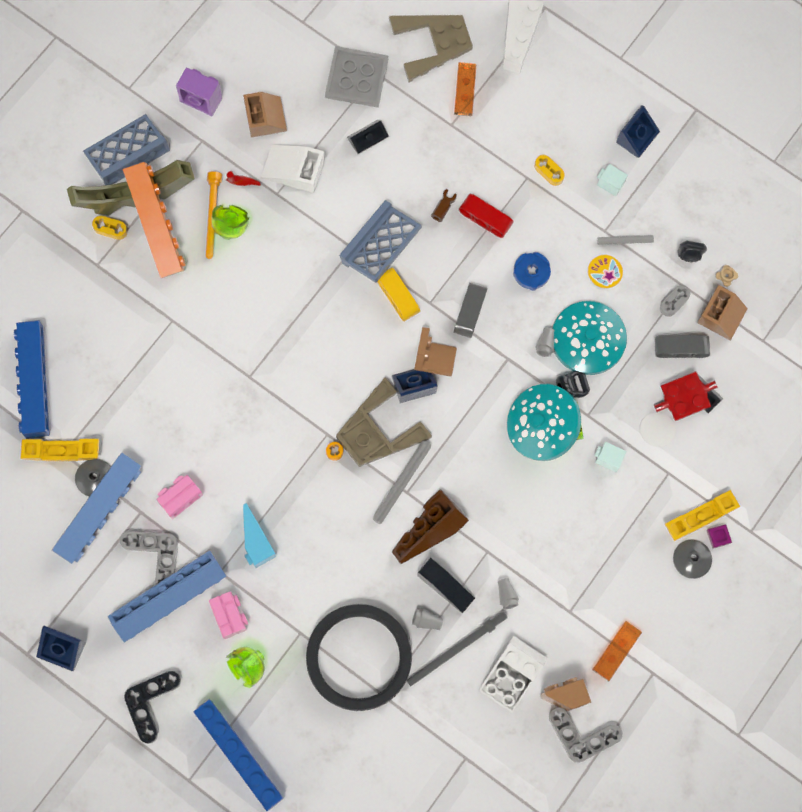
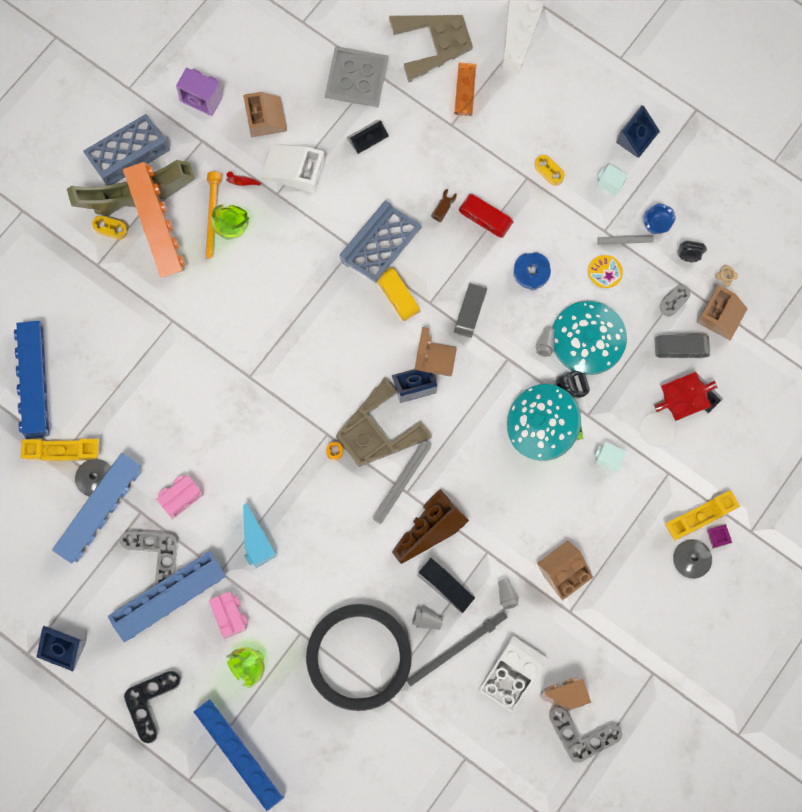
clear orange tile [592,621,642,682] -> none
none -> medium nougat slope [537,540,593,600]
none -> blue hair [644,203,676,235]

